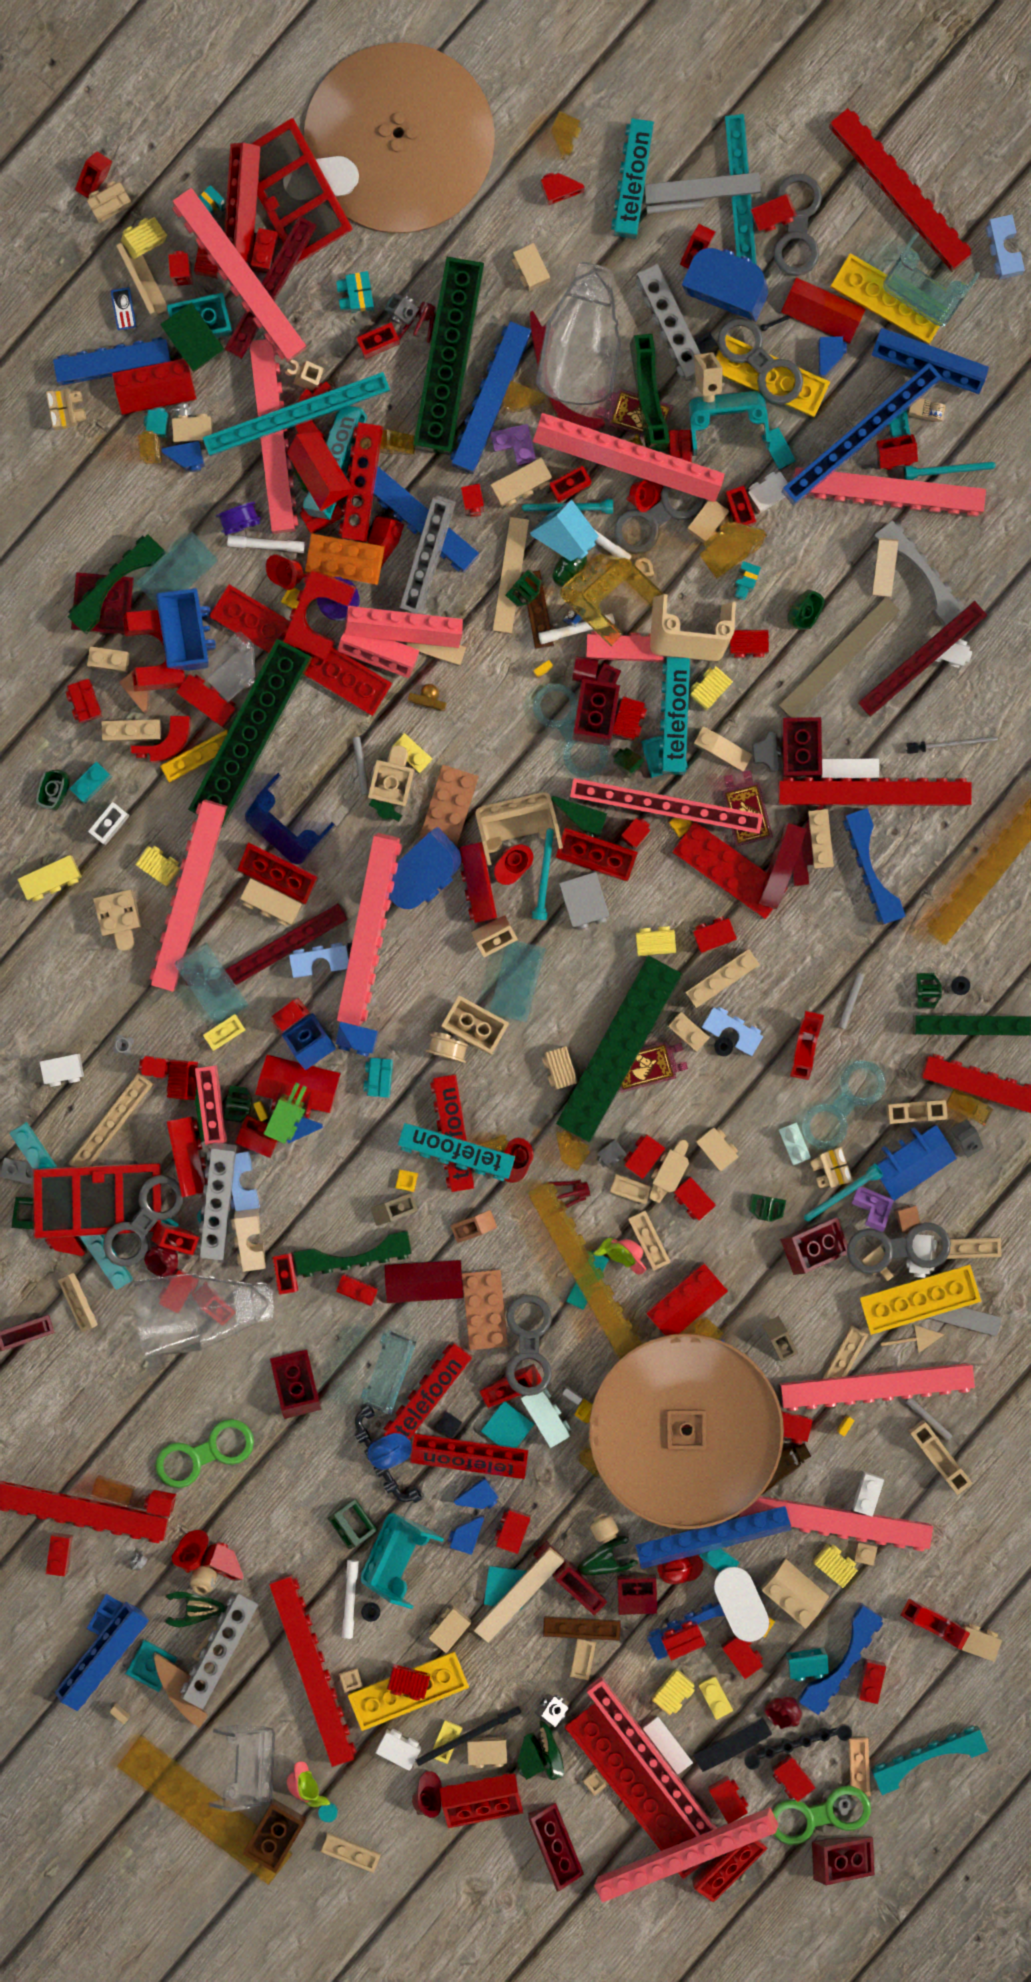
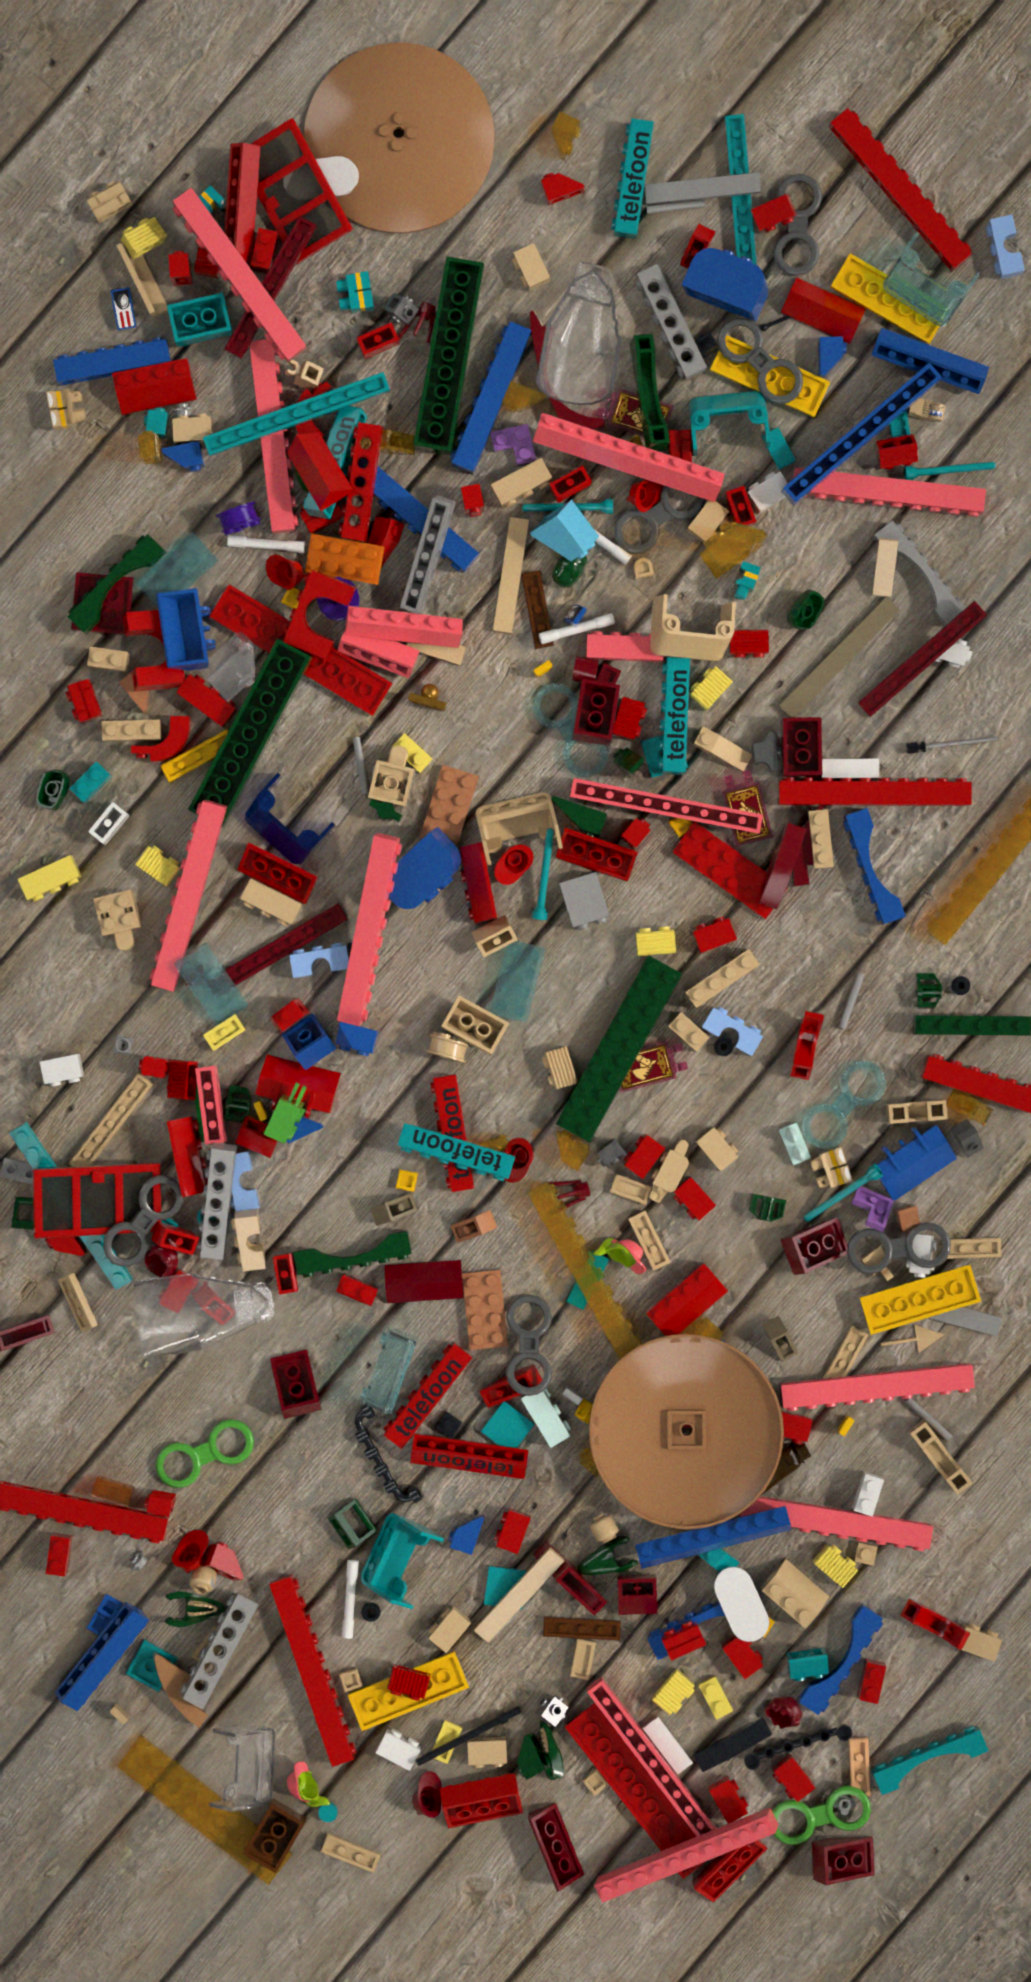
red slope [75,151,113,199] -> none
dark green tile [160,302,225,373] -> none
teal brick [364,1058,393,1098] -> none
blue piece [368,1433,412,1470] -> none
blue slope [454,1477,499,1509] -> none
dark green piece [505,569,542,607] -> none
clear yellow windscreen [560,554,664,646] -> none
red piece [657,1555,703,1584] -> none
tan torso [694,352,722,402] -> none

